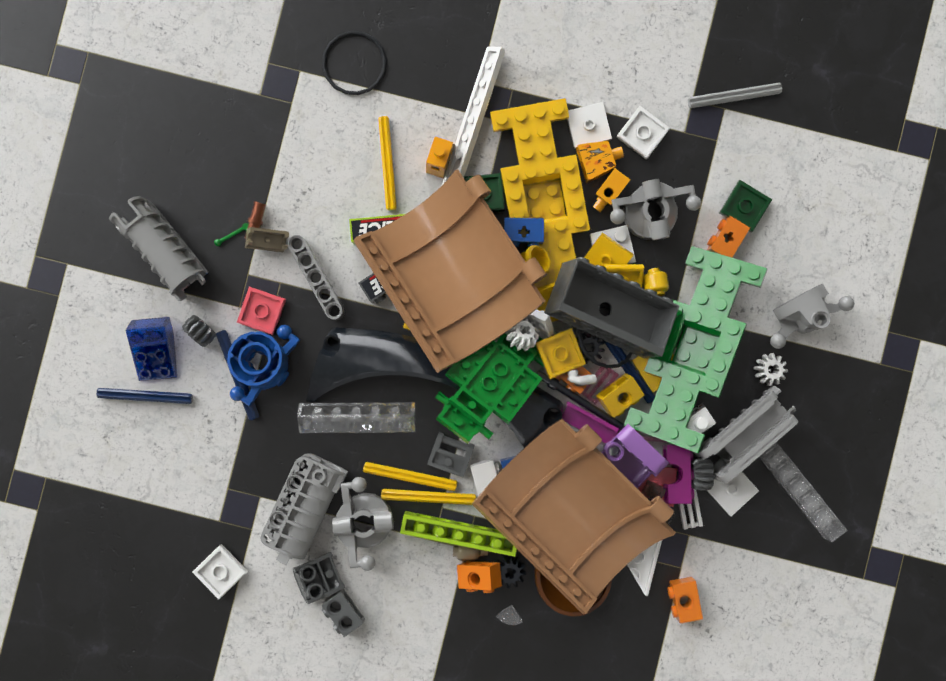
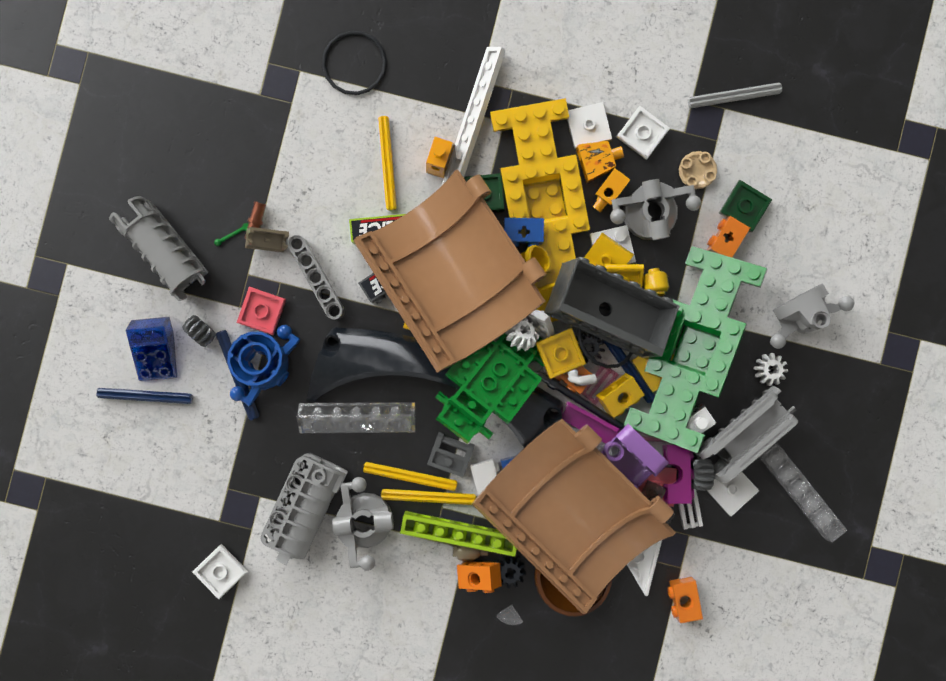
dark grey slope [293,552,345,604] -> none
dark grey brick [322,589,365,637] -> none
none -> tan dish [679,151,717,189]

